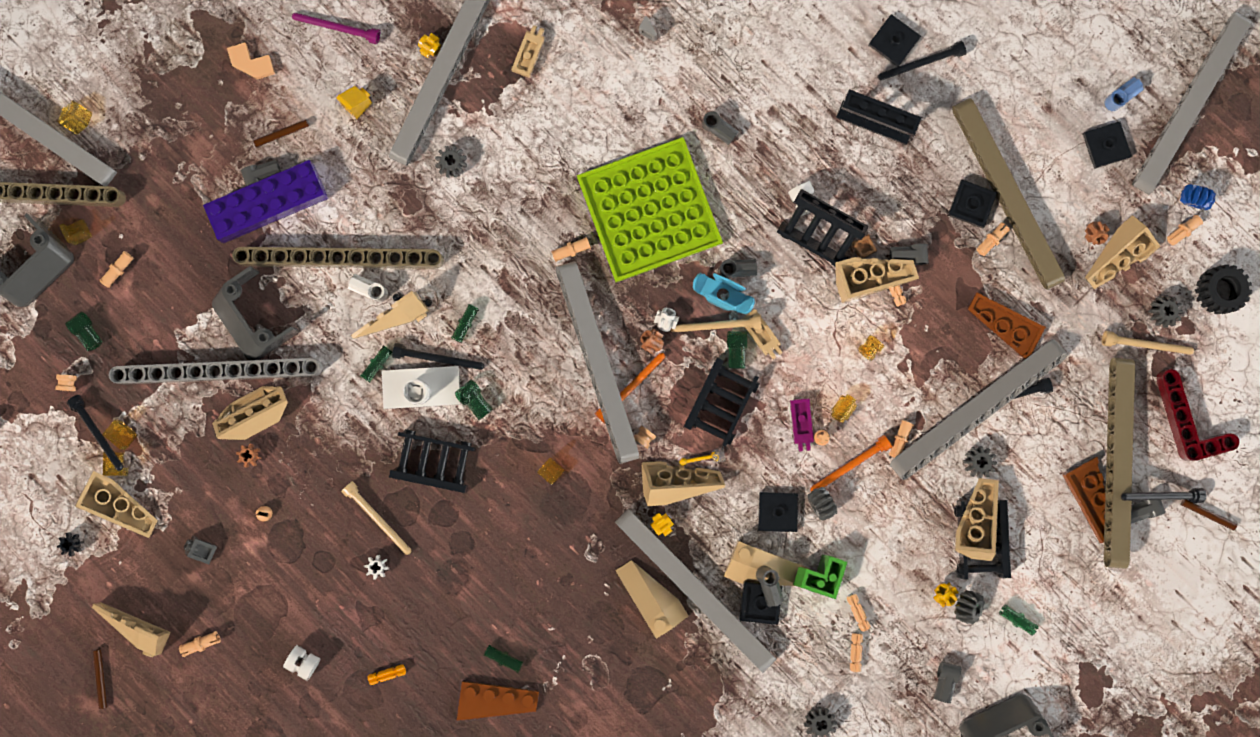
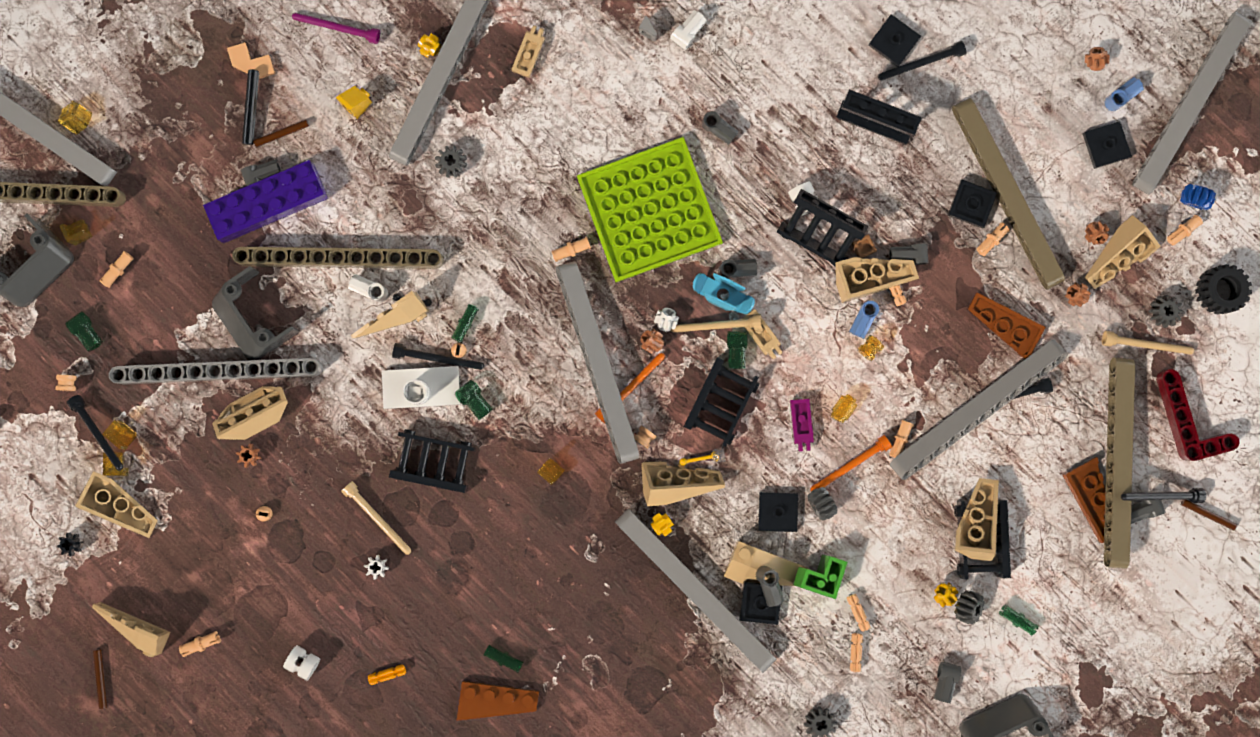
dark grey bracket [184,535,217,565] -> none
clear green pin [360,345,393,383] -> none
tan wedge [615,560,689,639] -> none
light nougat axle [813,430,830,445] -> none
dark grey gear [963,446,997,479] -> none
none -> black axle [242,69,259,145]
none -> light nougat hinge [451,343,467,358]
none -> white piece [670,10,707,50]
none -> medium blue piece [849,301,879,339]
none -> nougat gear [1065,282,1091,307]
none -> nougat gear [1085,47,1110,71]

